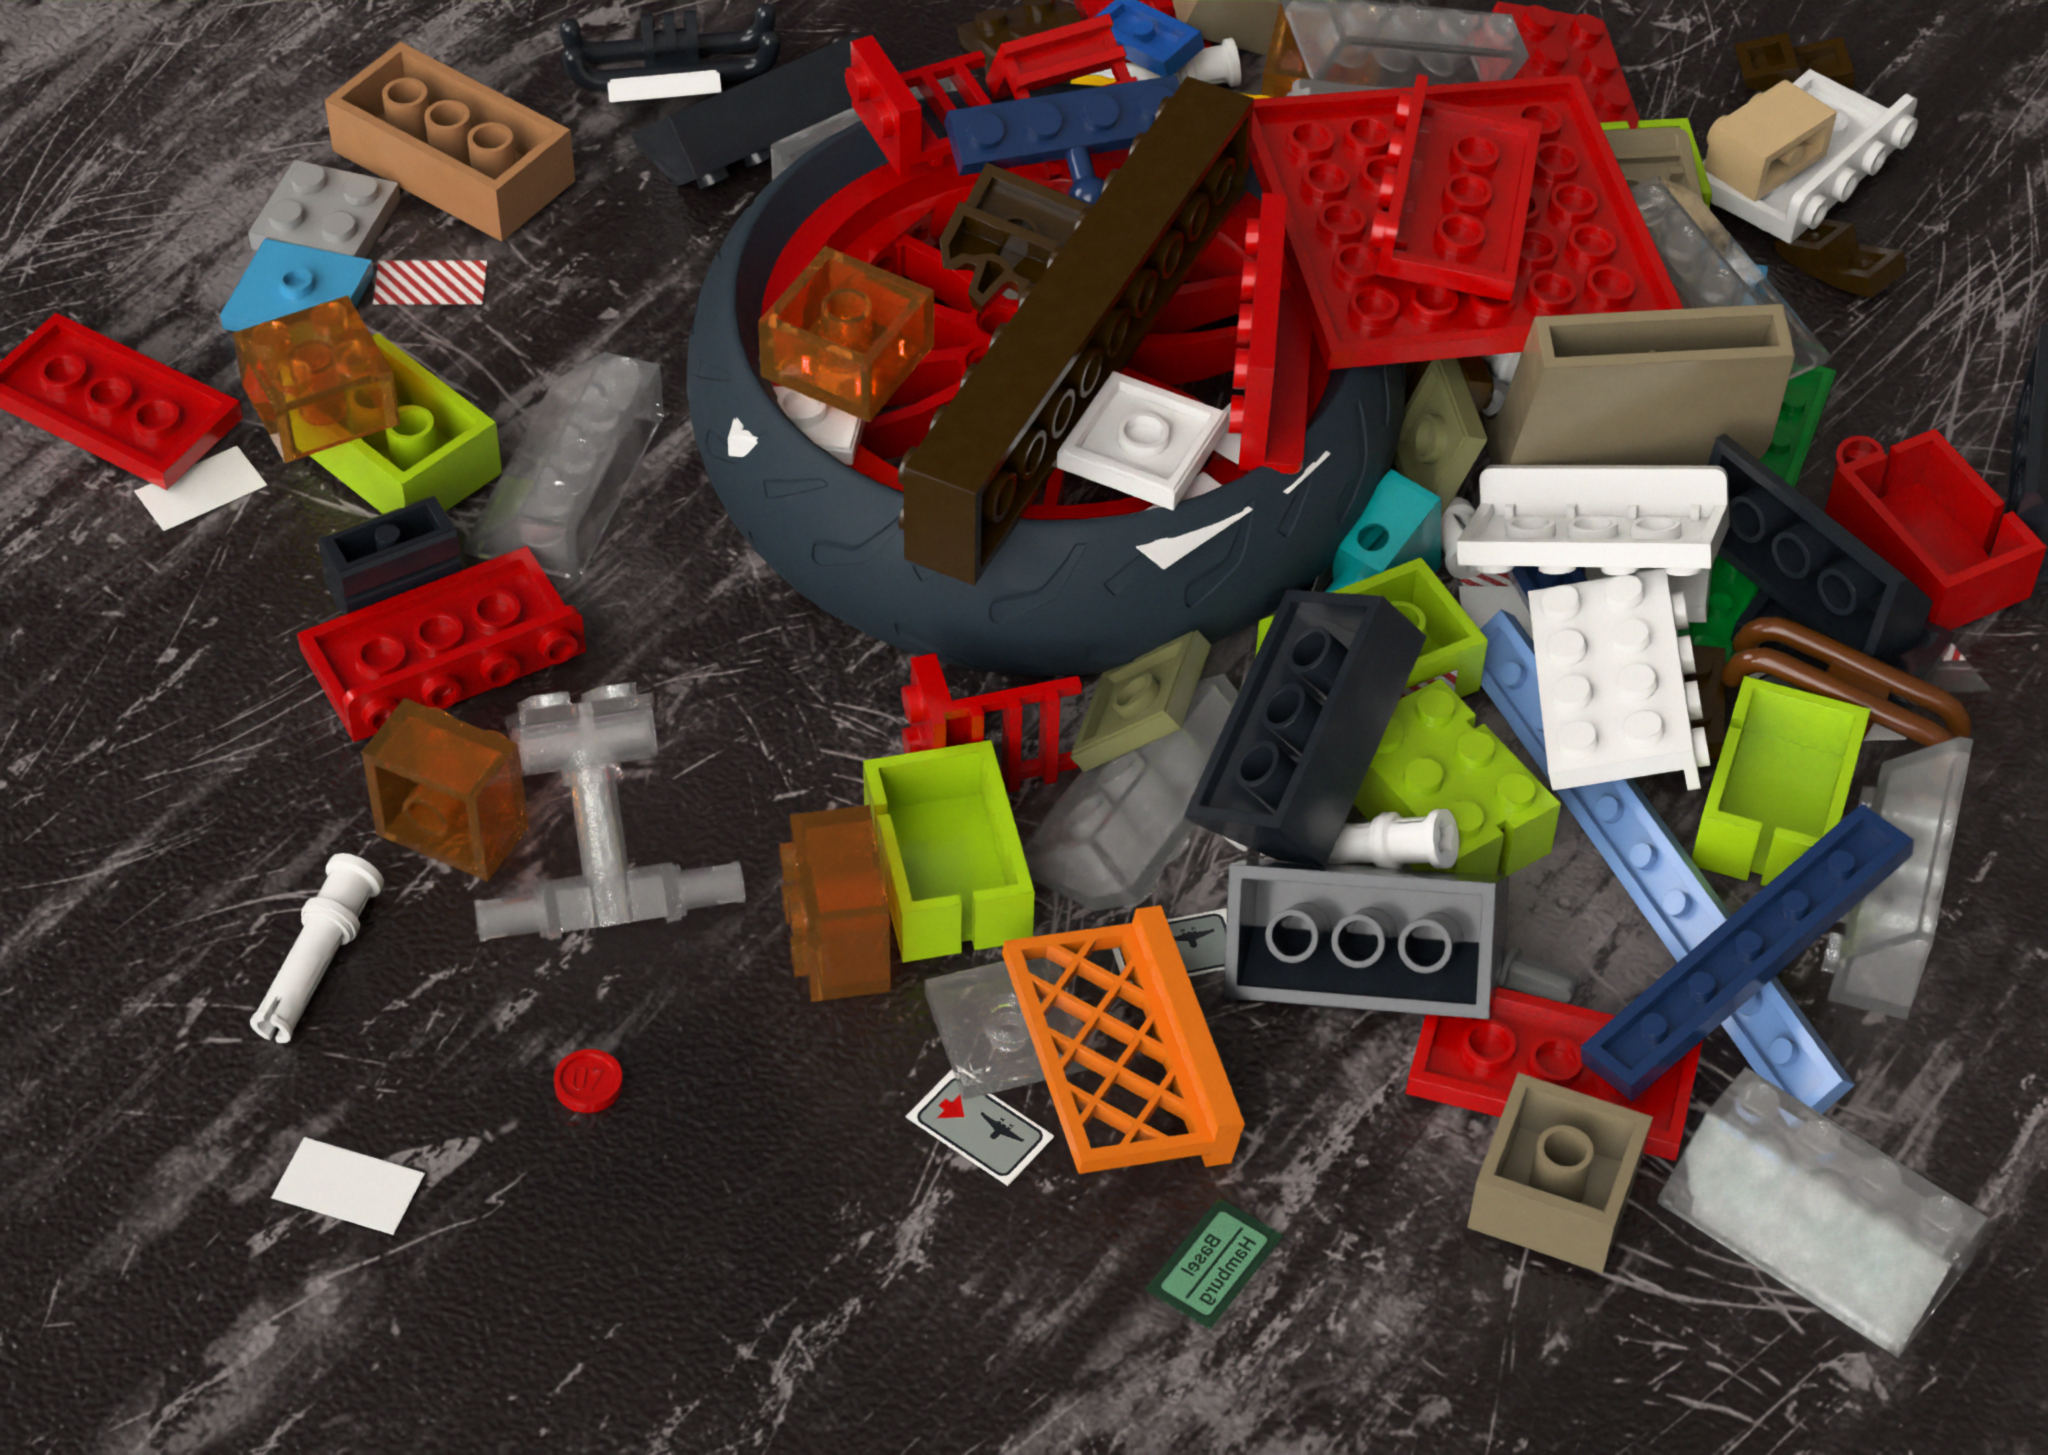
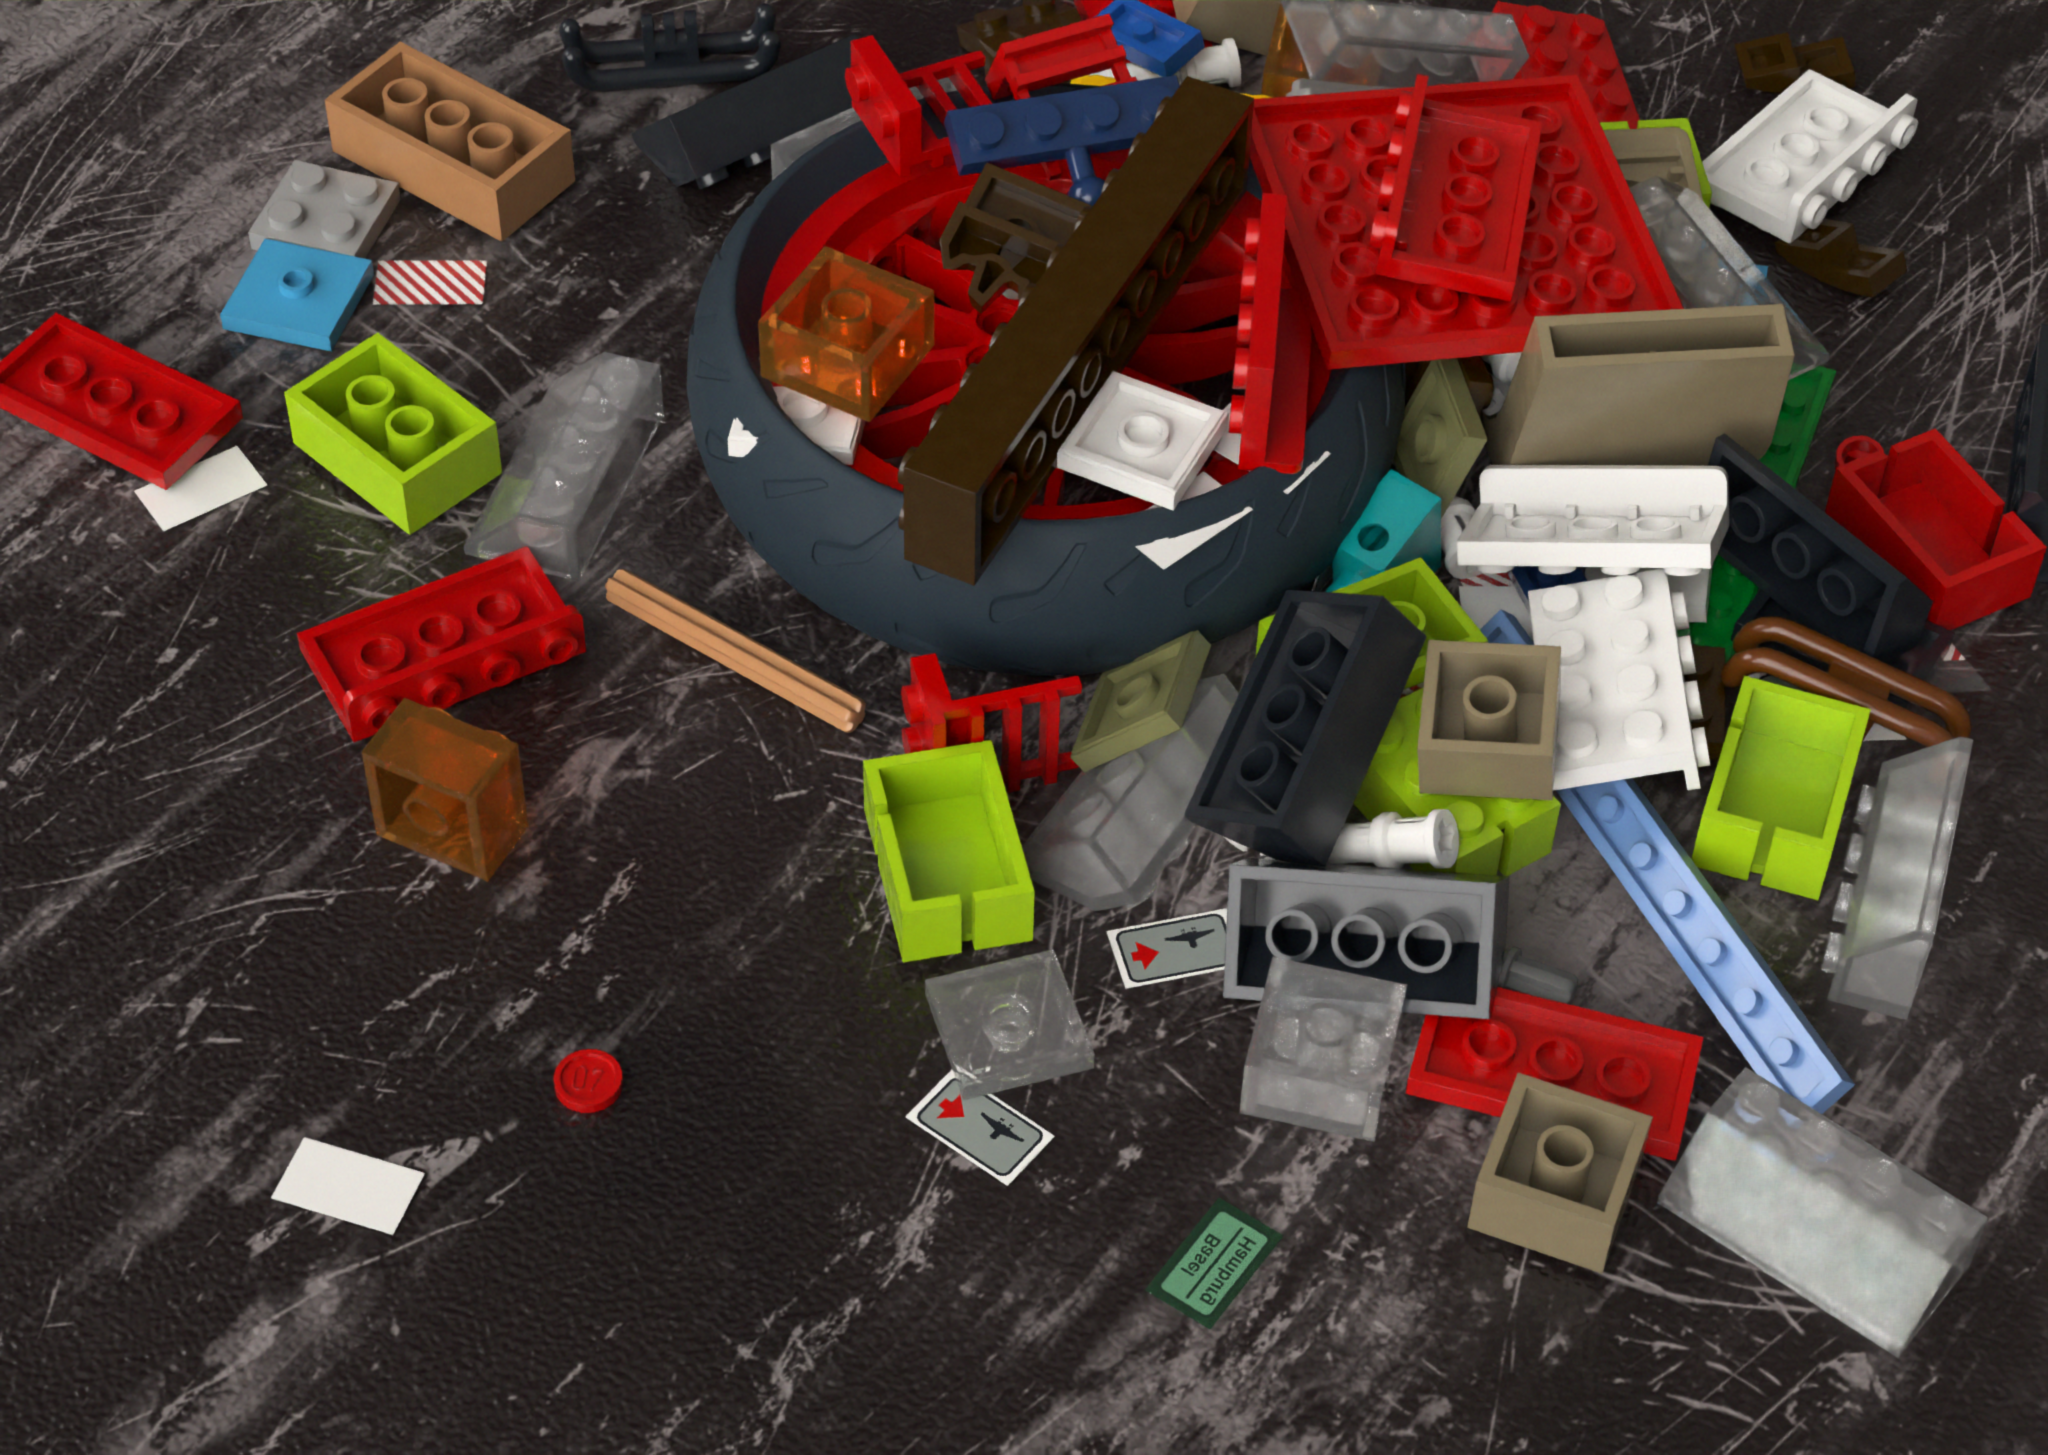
clear orange brick [232,295,400,463] -> none
white pin [250,853,384,1043] -> none
black brick [317,496,463,615] -> none
clear plate [474,682,745,942] -> none
white tile [608,70,722,103] -> none
clear orange brick [779,805,891,1002] -> none
orange fence [1002,905,1245,1174] -> none
dark blue plate [1580,803,1913,1101] -> none
tan brick [1704,79,1837,202] -> none
none -> medium nougat axle [605,569,866,733]
none -> clear brick [1239,957,1407,1142]
none -> dark tan brick [1417,640,1561,800]

